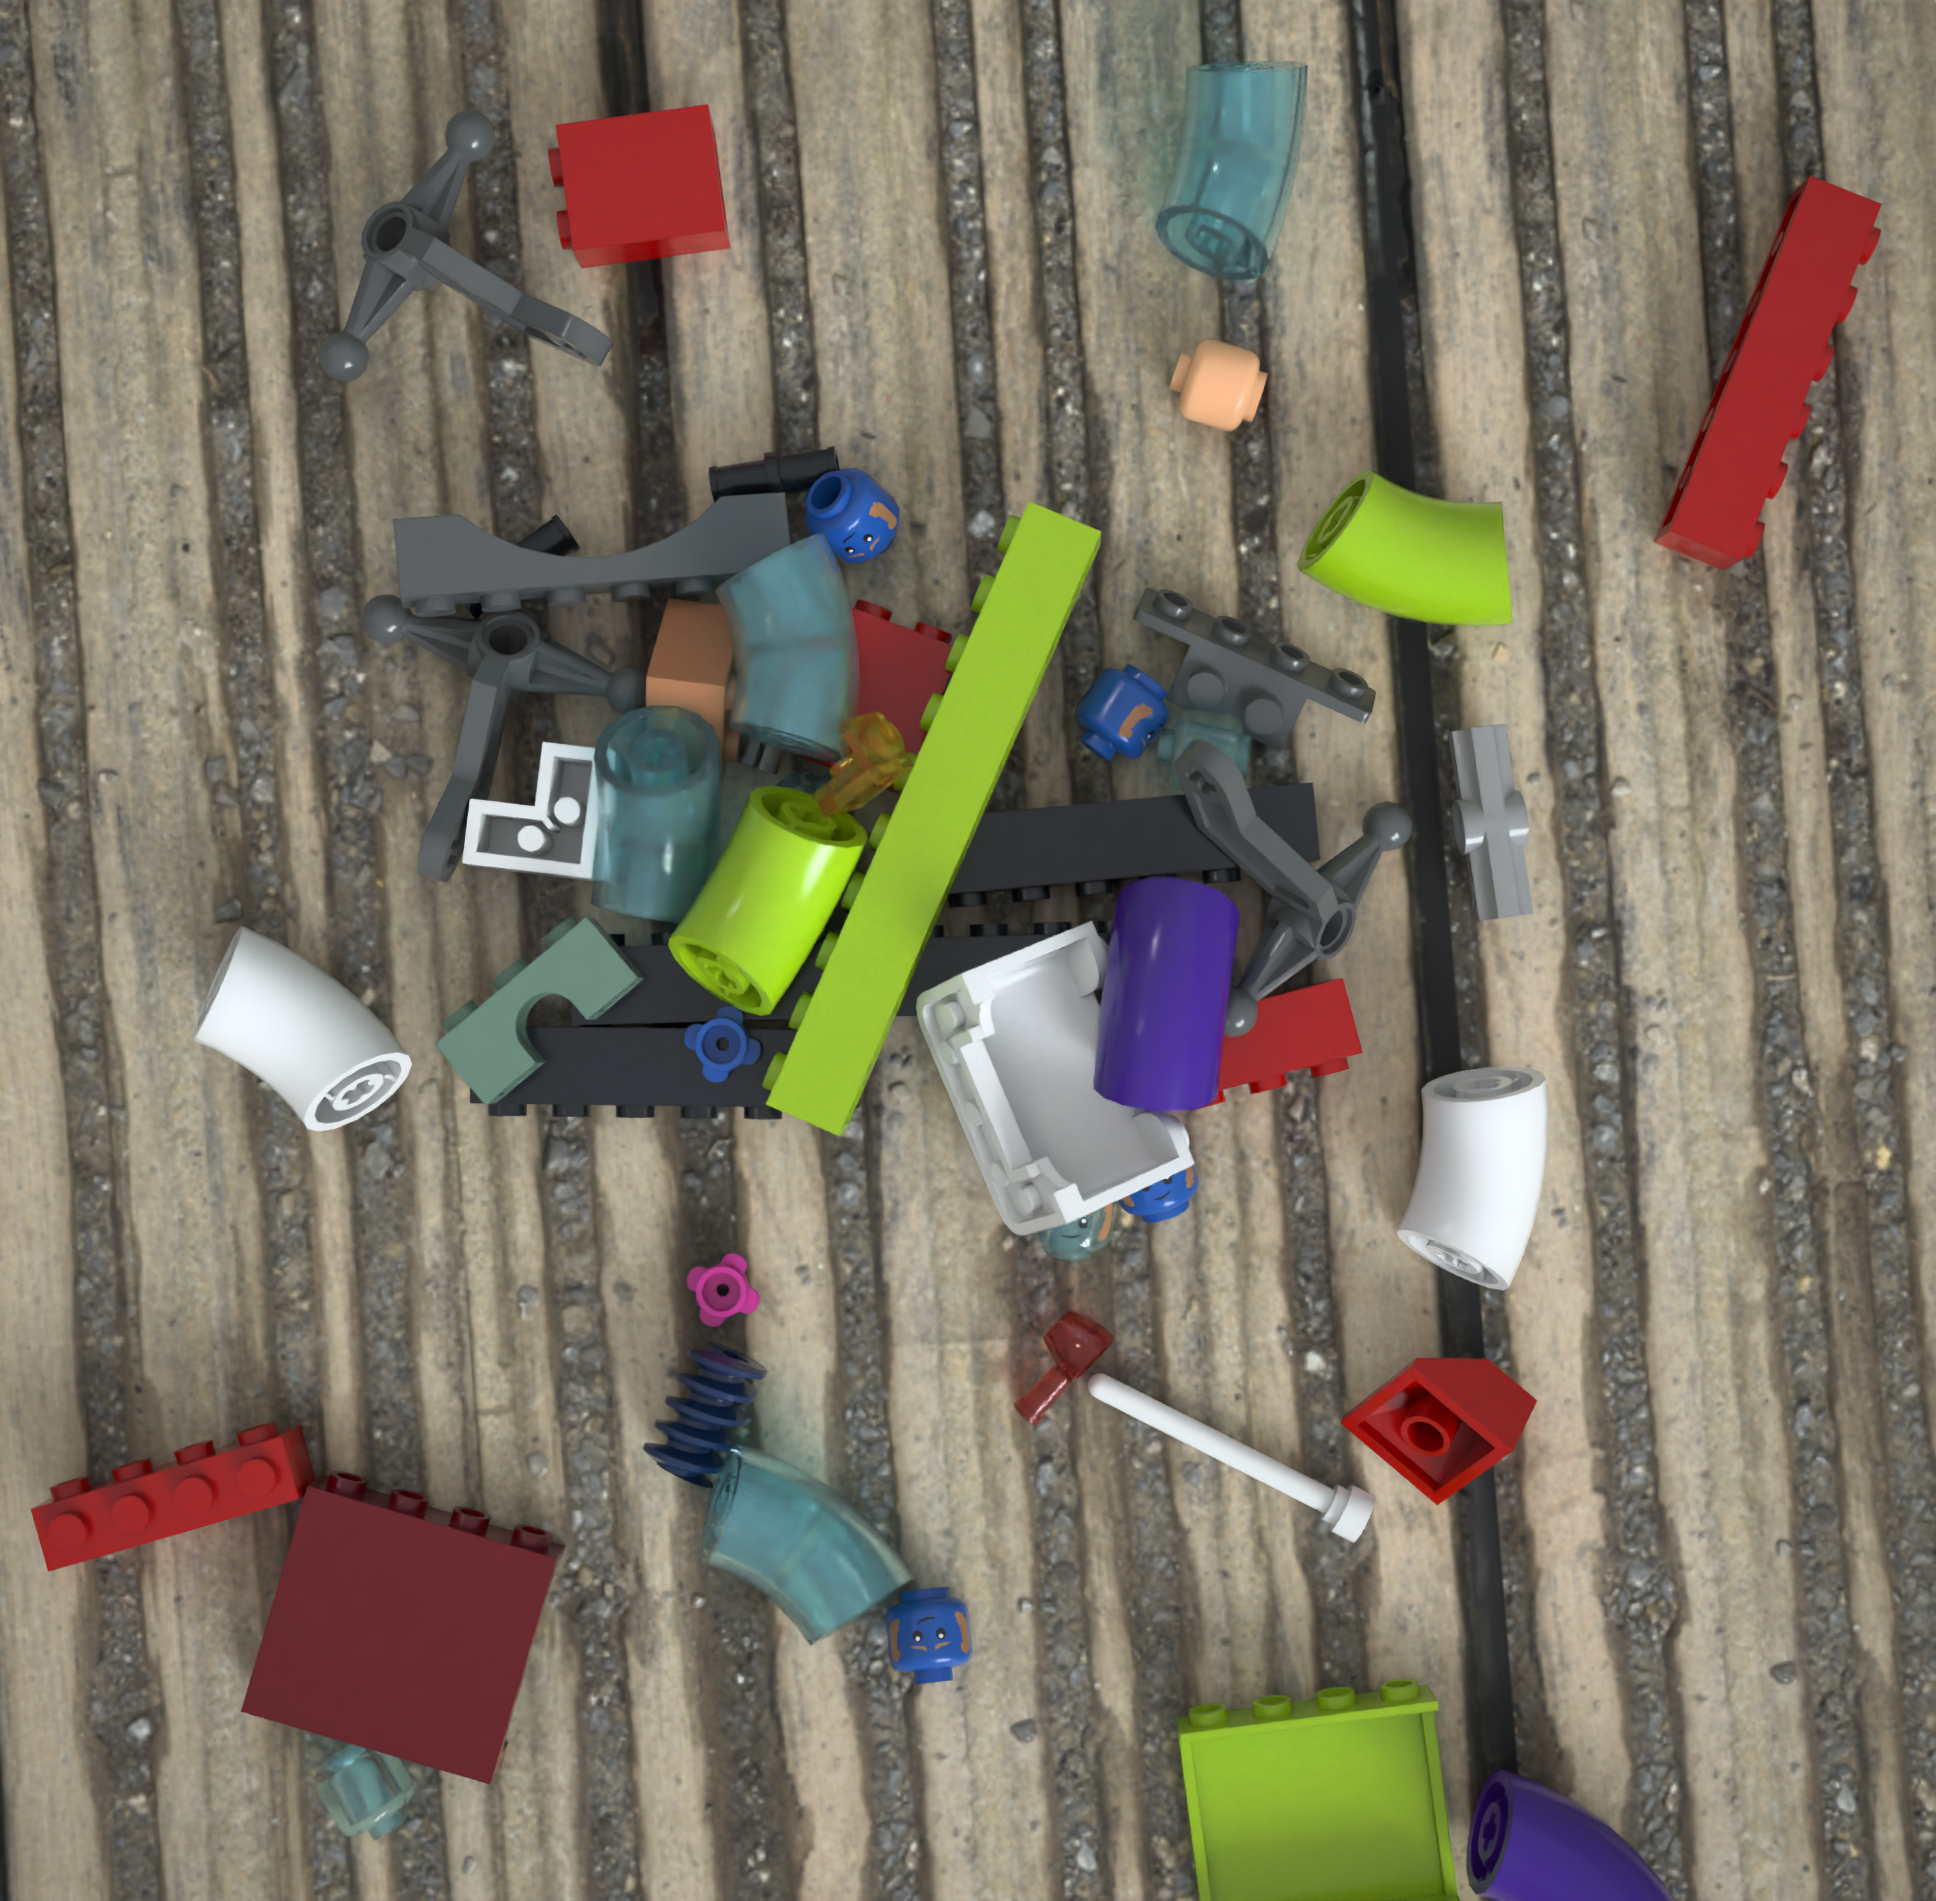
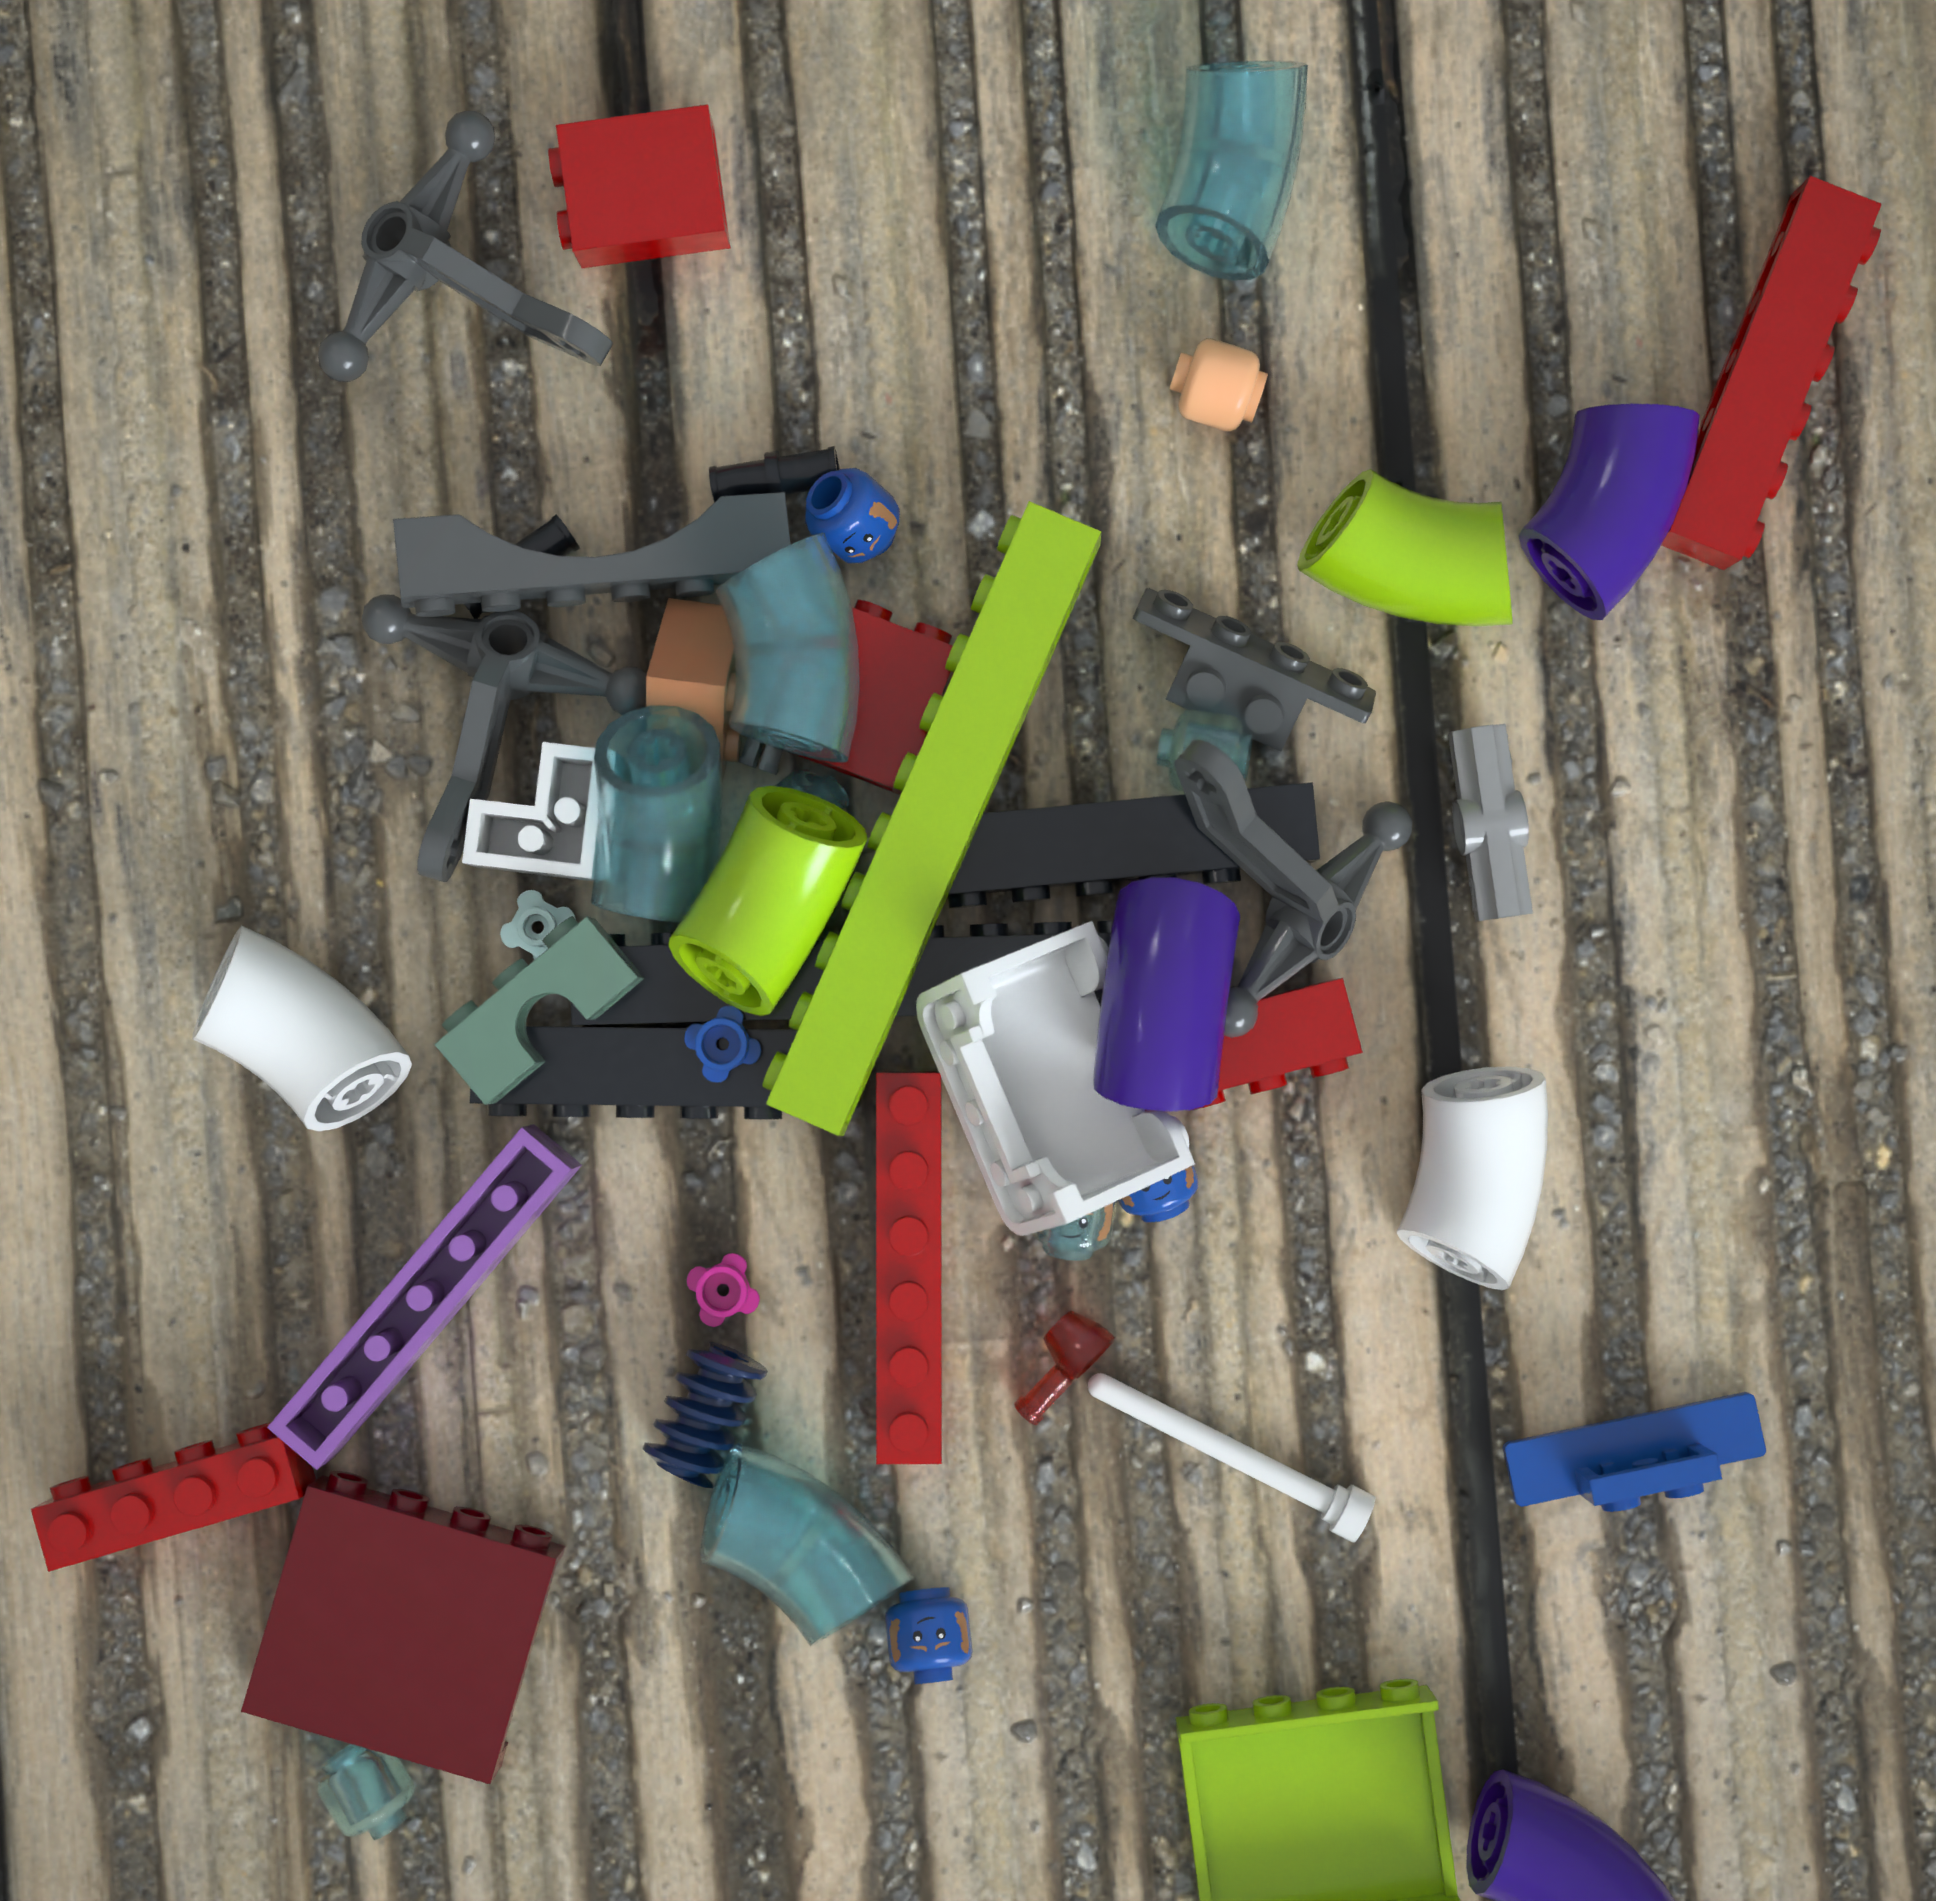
clear yellow bracket [813,712,915,817] -> none
blue head [1075,664,1169,762] -> none
red slope [1340,1357,1537,1505] -> none
none -> medium lavender brick [267,1124,582,1470]
none -> light aqua plate [500,890,576,960]
none -> red brick [876,1071,942,1464]
none -> blue bracket [1503,1392,1766,1512]
none -> dark purple brick [1518,404,1700,620]

